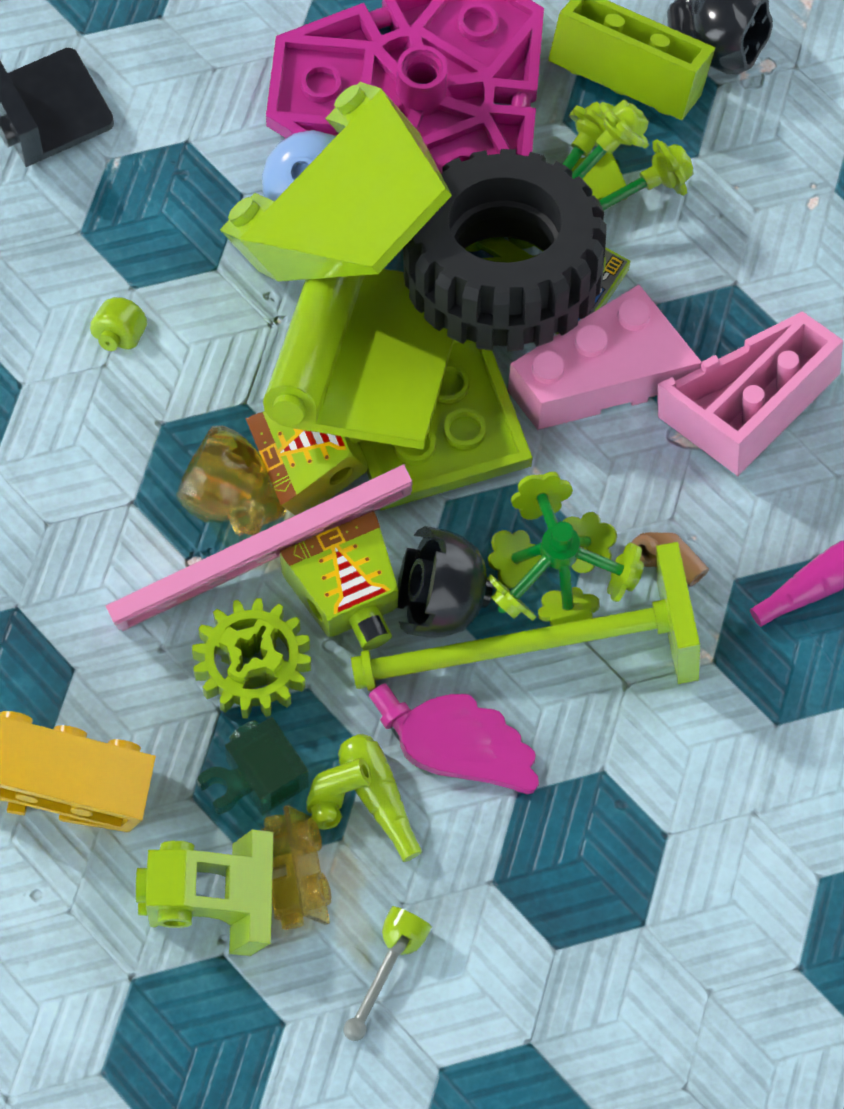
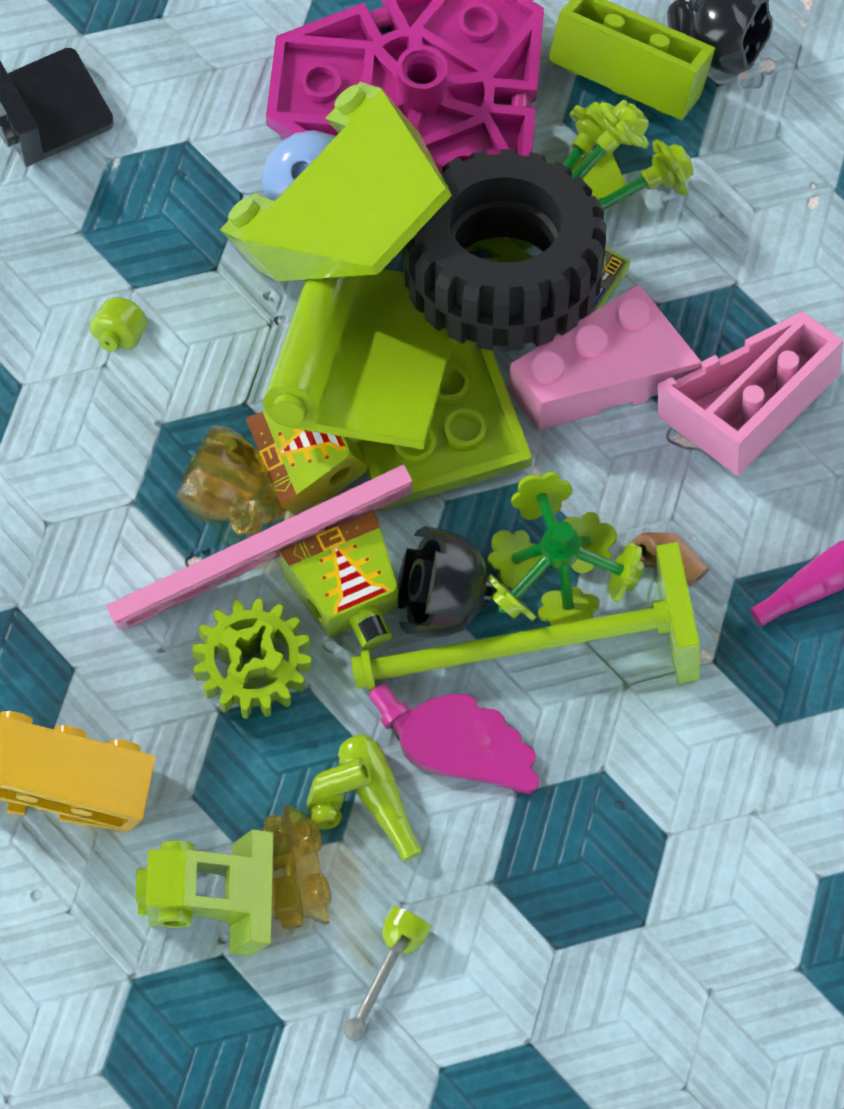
clear green brick [197,716,309,816] -> none

